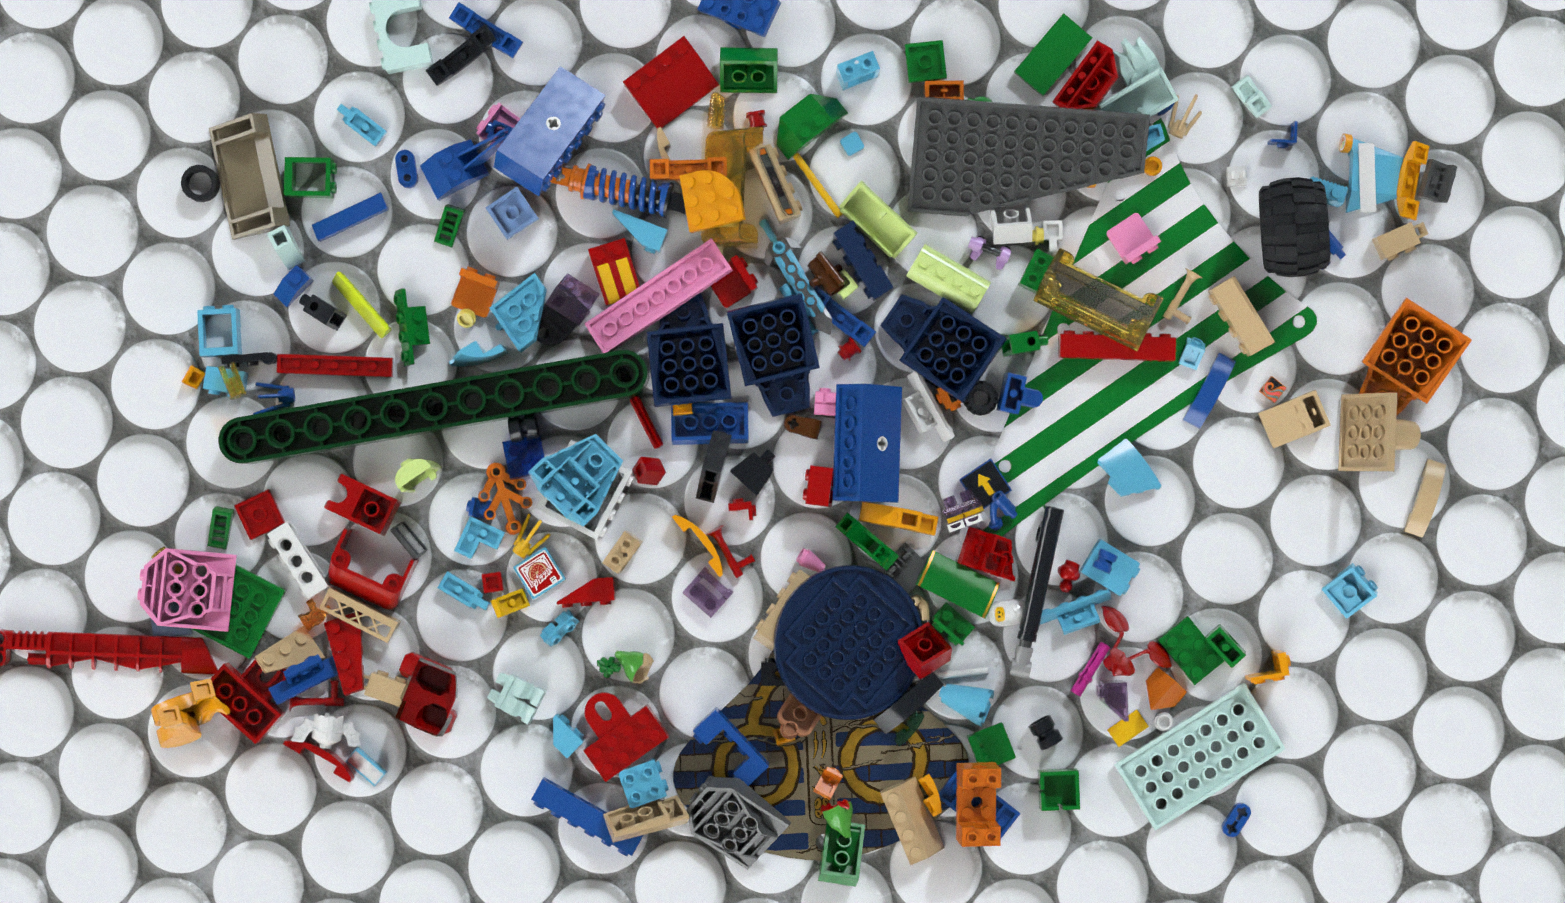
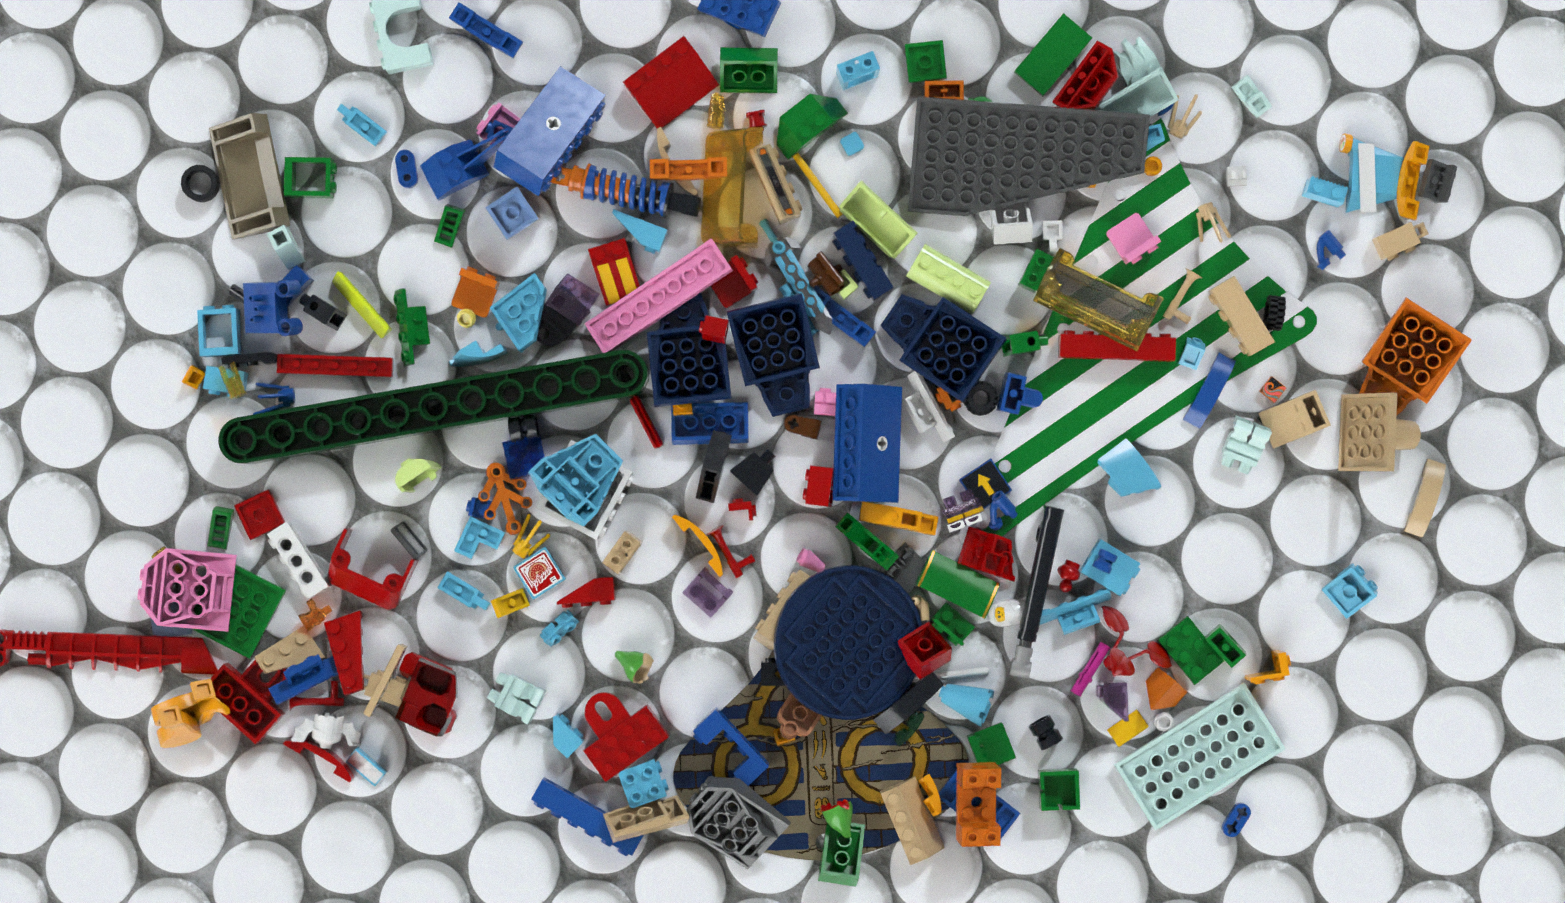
blue slope [312,192,389,242] -> none
tan fence [319,587,401,643] -> none
red brick [324,474,401,537] -> none
black slope [425,24,497,86] -> none
red plate [481,571,504,593] -> none
green plant [597,657,621,678] -> none
red panel [632,457,666,485] -> none
light orange plate [679,170,746,233] -> none
orange bracket [813,767,843,800] -> none
red brick [837,337,862,361] -> none
lavender piece [968,236,1011,270] -> none
light yellow plate [1032,226,1044,245] -> none
black tyre [1259,177,1330,277] -> none
blue bracket [1268,121,1298,148] -> none
none -> blue piece [228,279,303,336]
none -> tan tile [363,643,408,717]
none -> red brick [699,315,729,344]
none -> tan plant [1196,202,1231,243]
none -> light aqua hips [1221,415,1272,474]
none -> black tyre [1263,295,1286,331]

